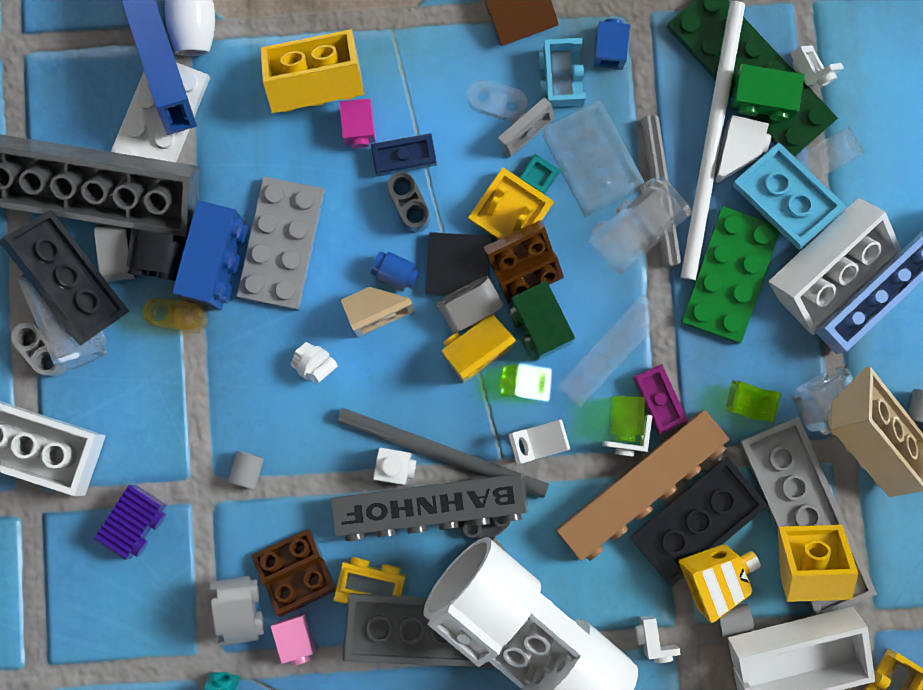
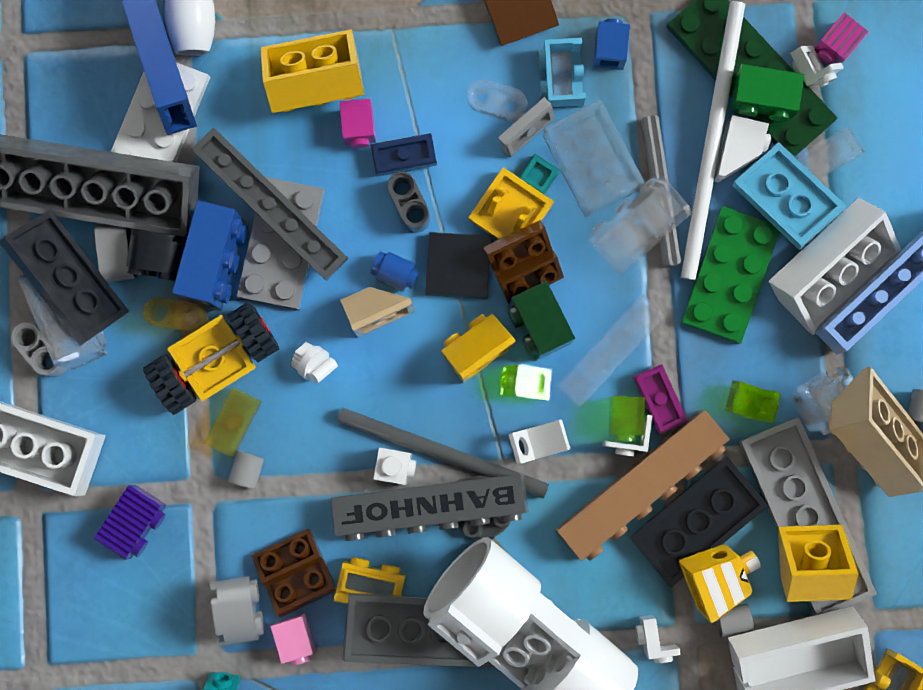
light grey beam [436,276,504,332] -> none
none -> plate [143,301,279,415]
none -> dark grey plate [191,127,348,281]
none -> clear yellow plate [204,387,262,458]
none -> dark pink brick [814,12,869,65]

